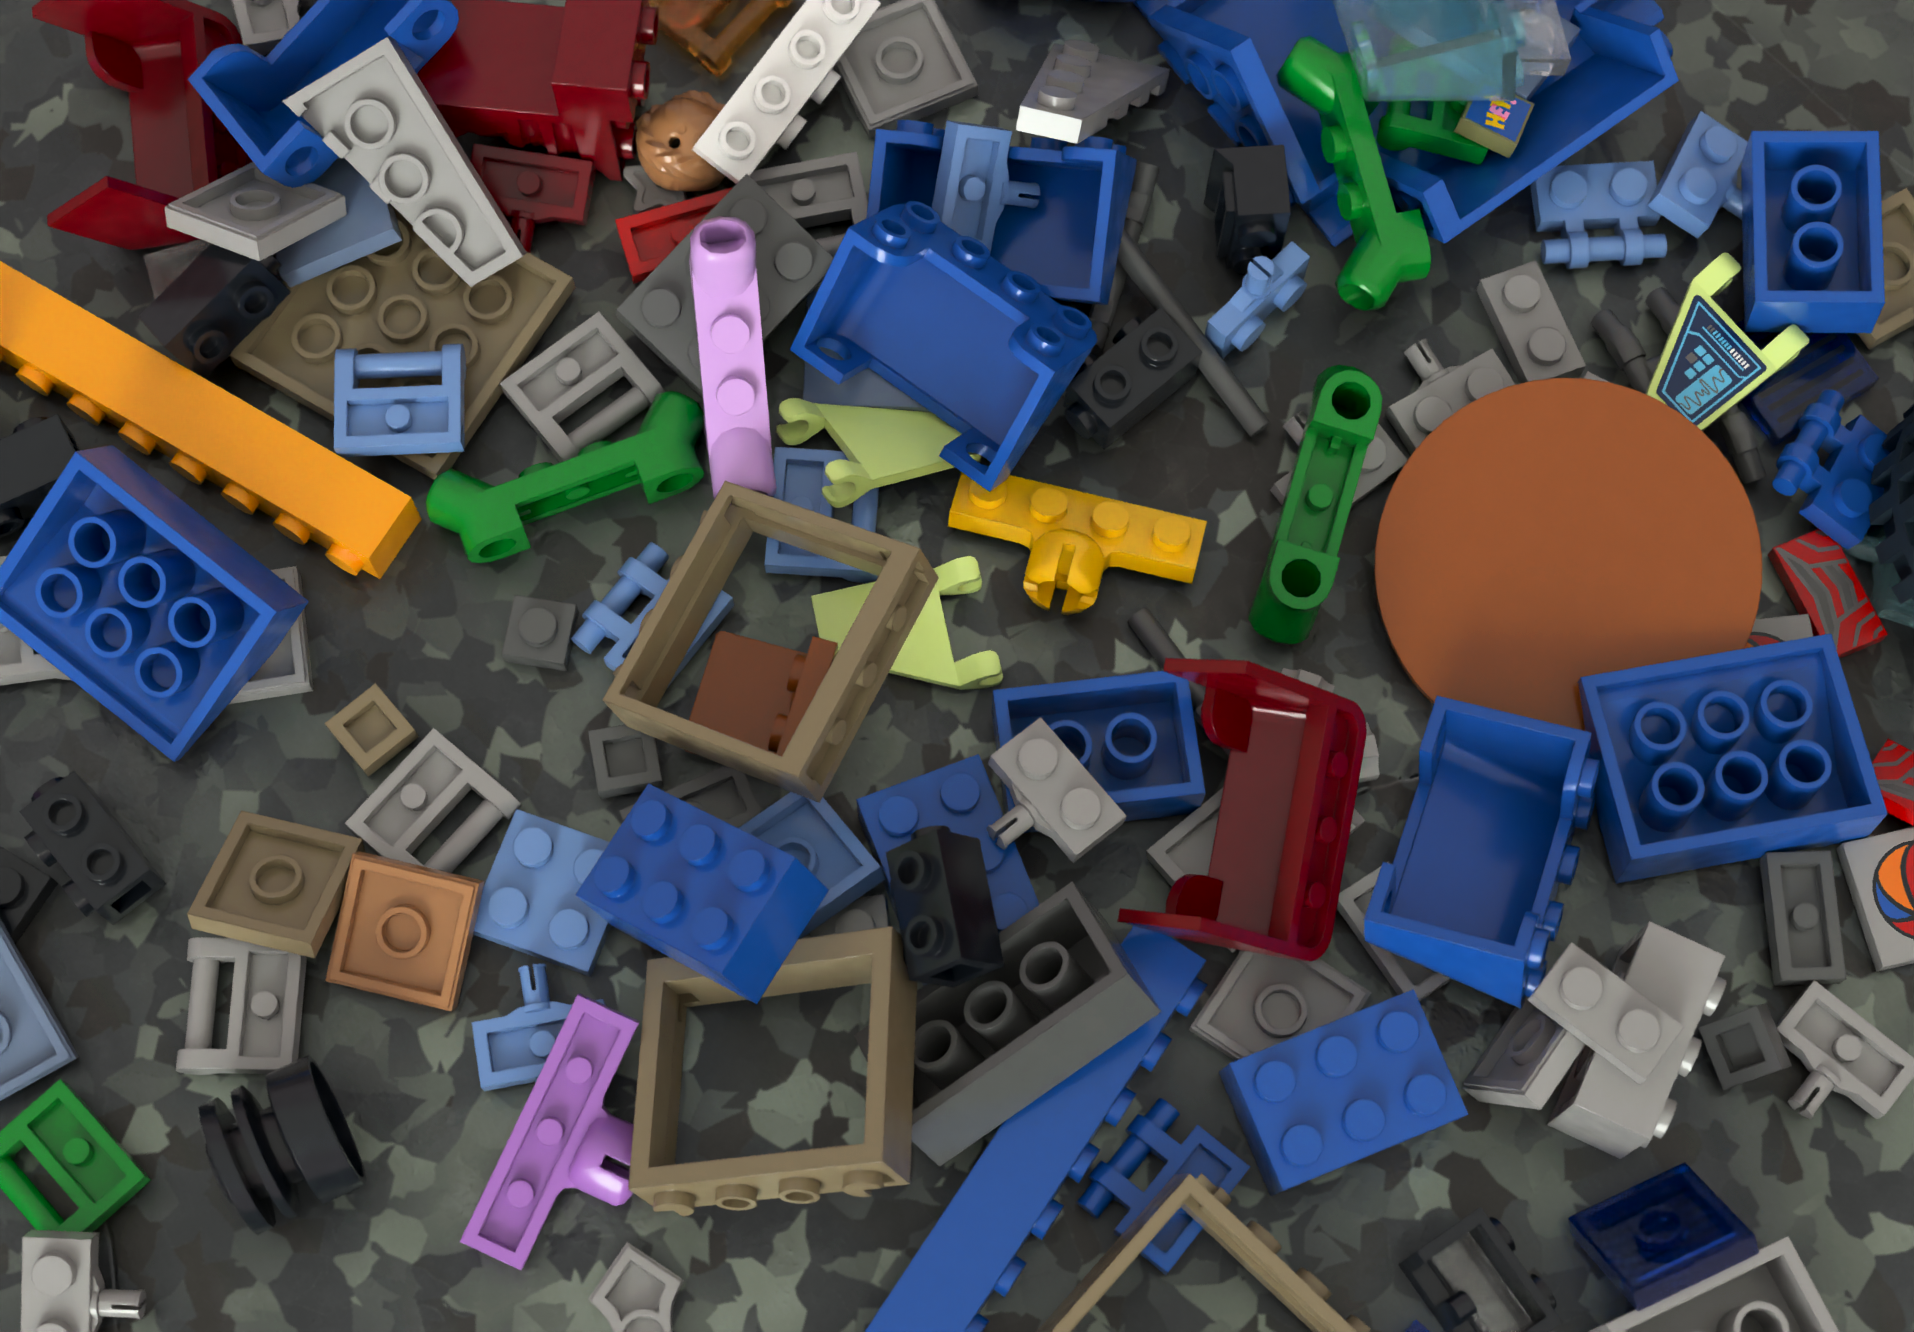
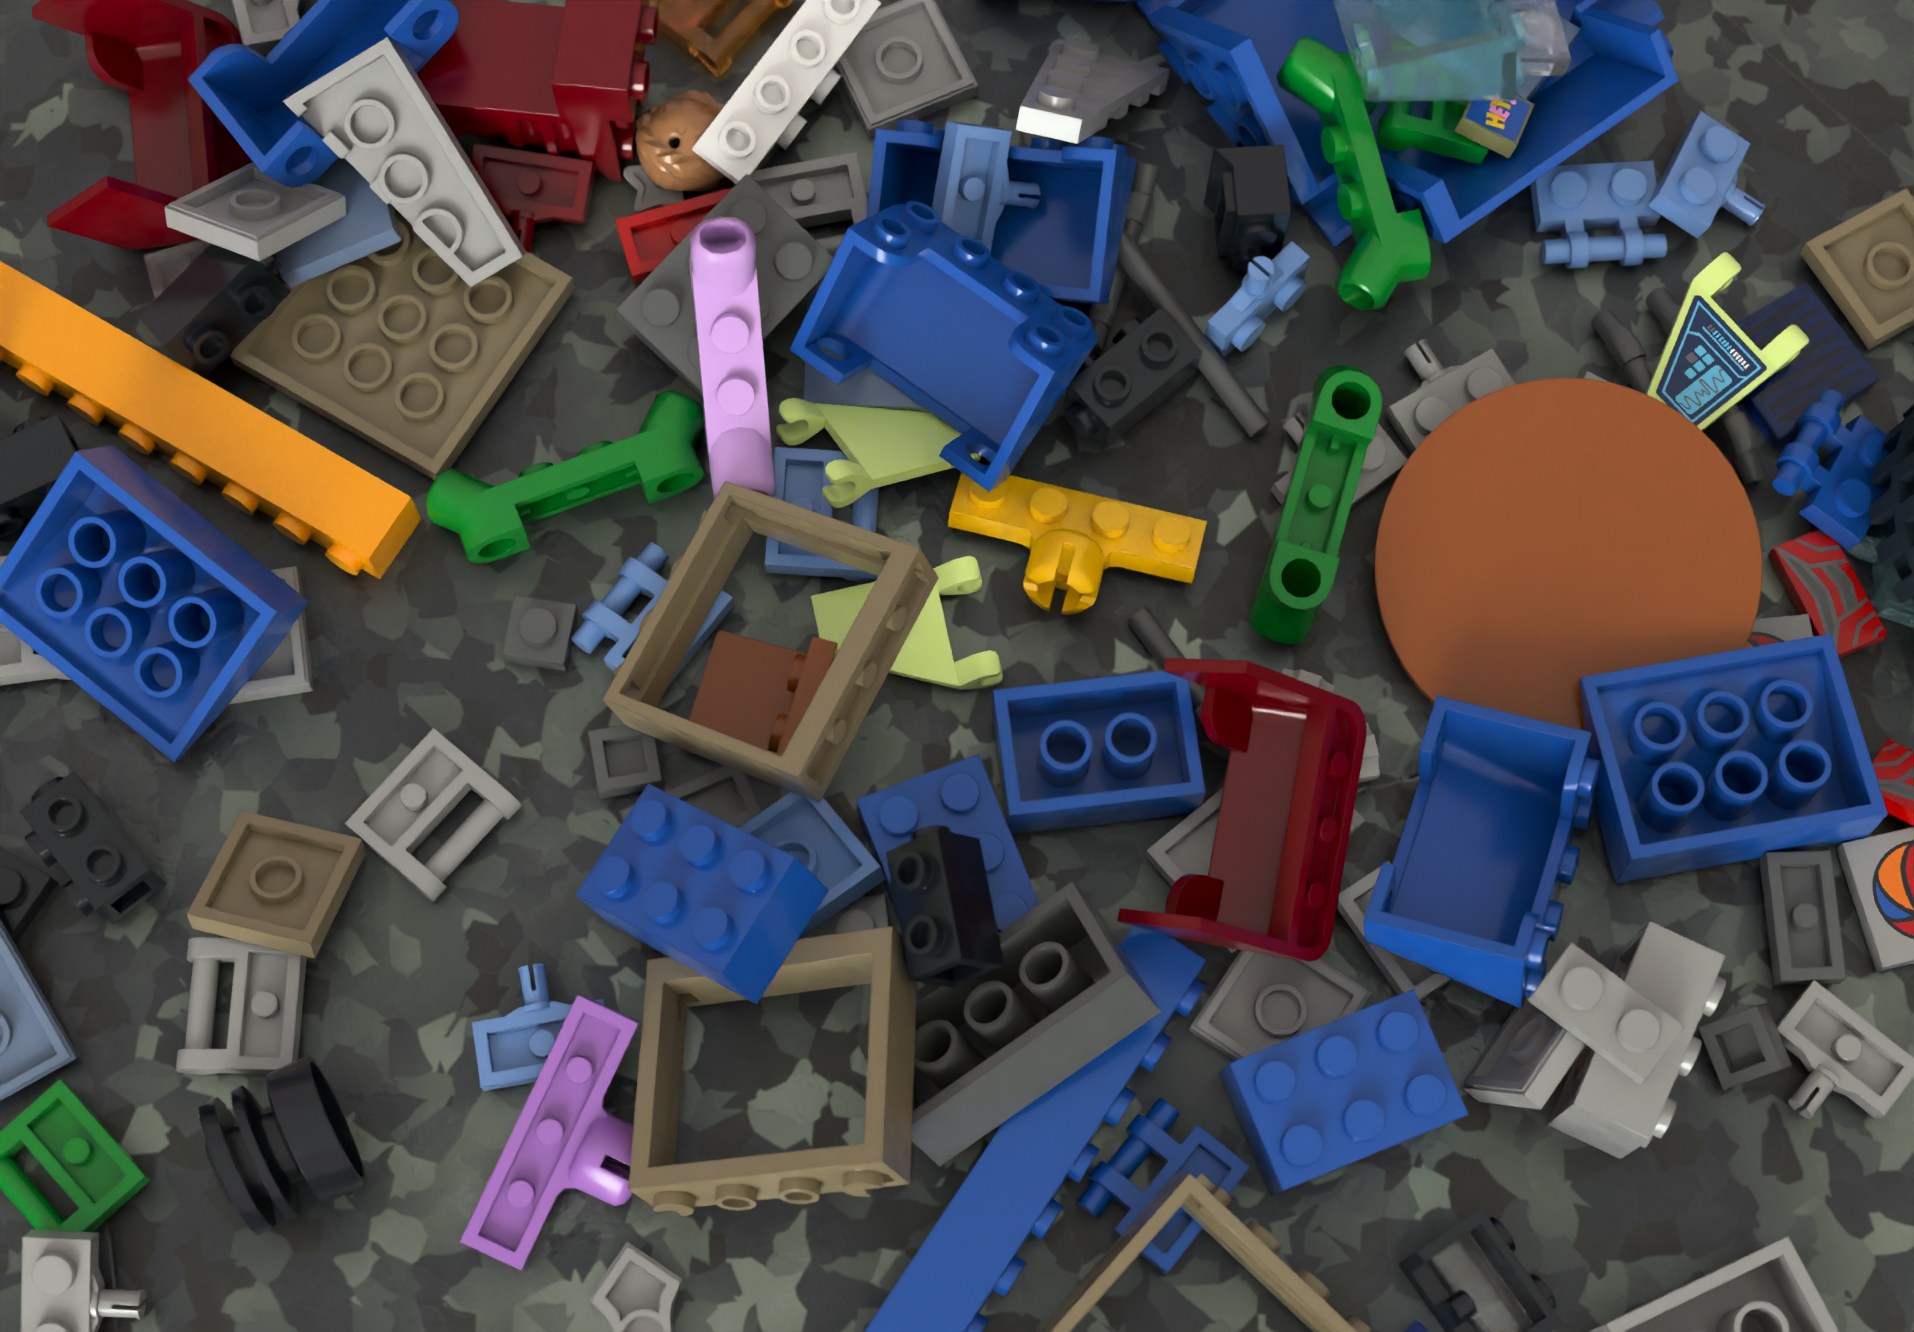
dark tan plate [324,683,419,777] -> none
medium nougat tile [325,851,485,1012] -> none
medium blue plate [334,343,466,457] -> none
medium blue plate [473,809,612,977] -> none
light grey plate [500,311,665,463] -> none
light grey plate [987,717,1126,863] -> none
light grey plate [1476,260,1586,383] -> none
clear blue tile [1567,1162,1759,1312] -> none
blue brick [1741,131,1885,333] -> none

